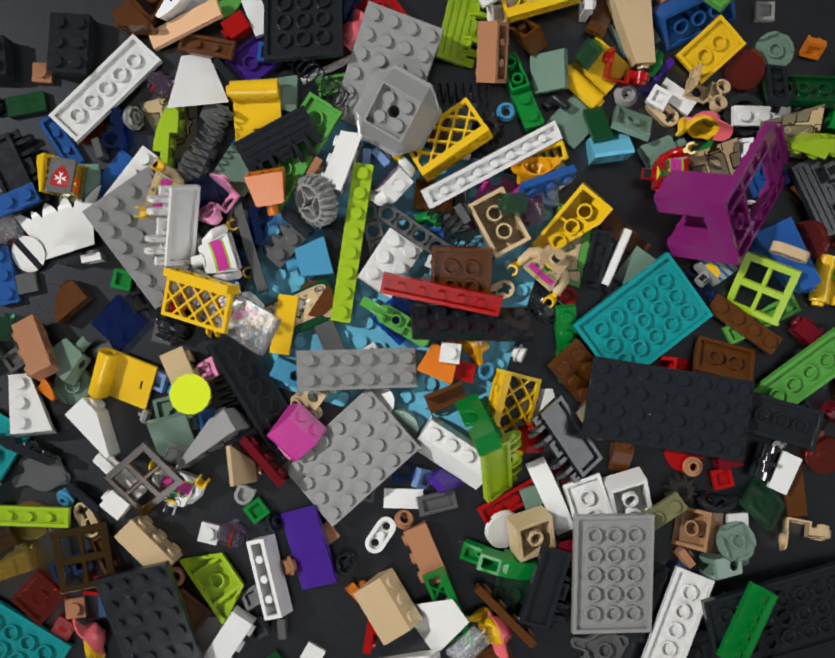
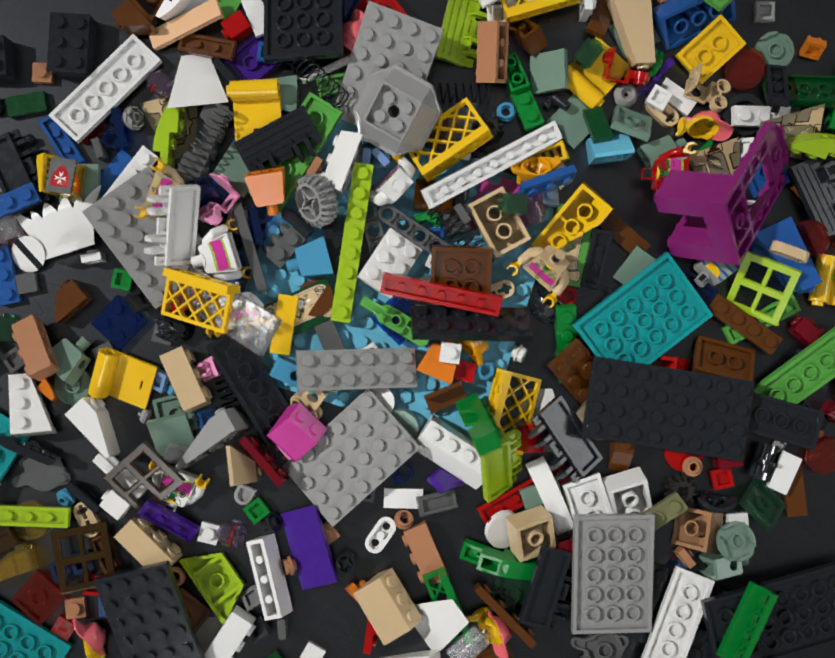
neon yellow tile [170,374,211,415] -> none
medium blue plate [411,467,434,490] -> none
white tile [601,228,632,286] -> none
tan piece [778,517,831,551] -> none
none -> dark purple tile [137,498,200,543]

